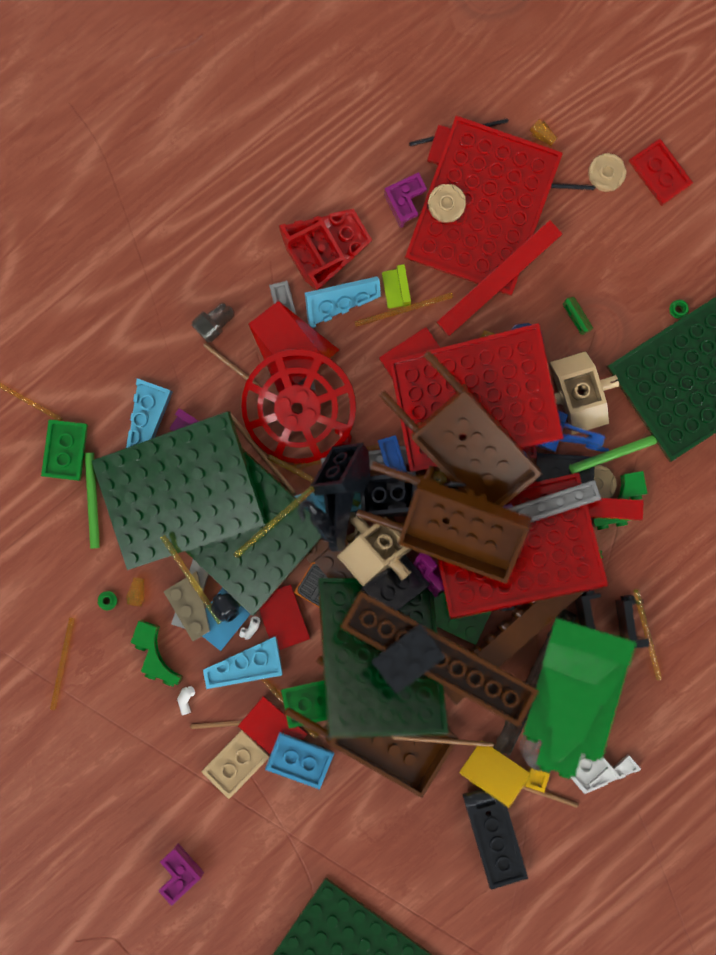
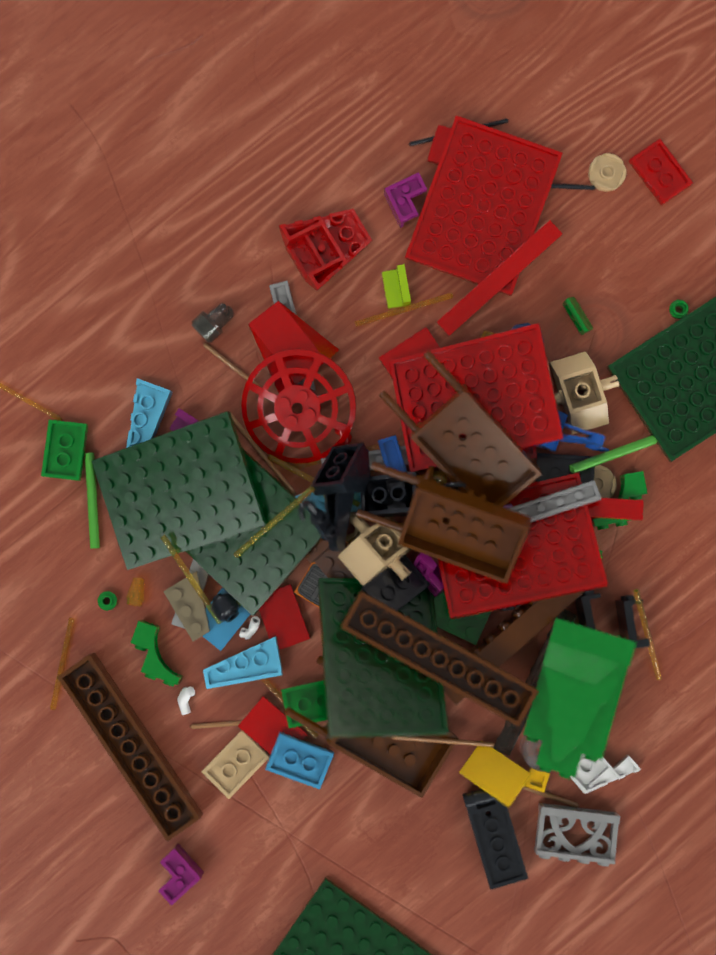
medium azure wing [305,277,381,328] -> none
black plate [371,623,446,694] -> none
tan tile [428,184,466,223] -> none
clear yellow cone [529,119,558,146] -> none
none -> reddish brown brick [57,653,203,842]
none -> light grey fence [534,803,620,866]

